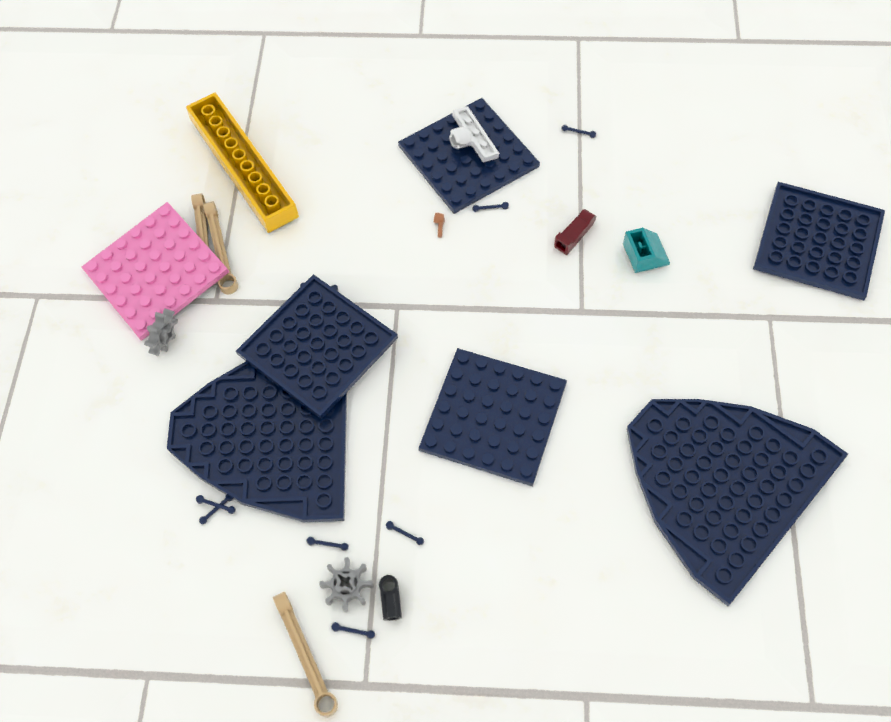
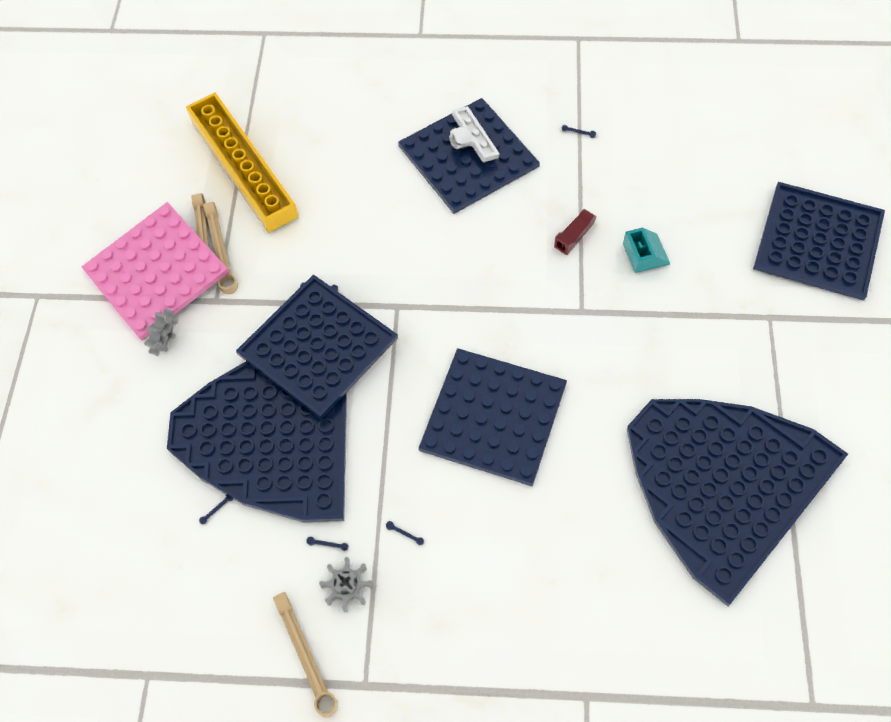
dark blue hinge [196,495,236,514] -> none
dark blue hinge [331,622,375,639] -> none
black piece [379,575,402,621] -> none
nougat hand [434,212,445,238] -> none
dark blue hinge [472,202,509,212] -> none

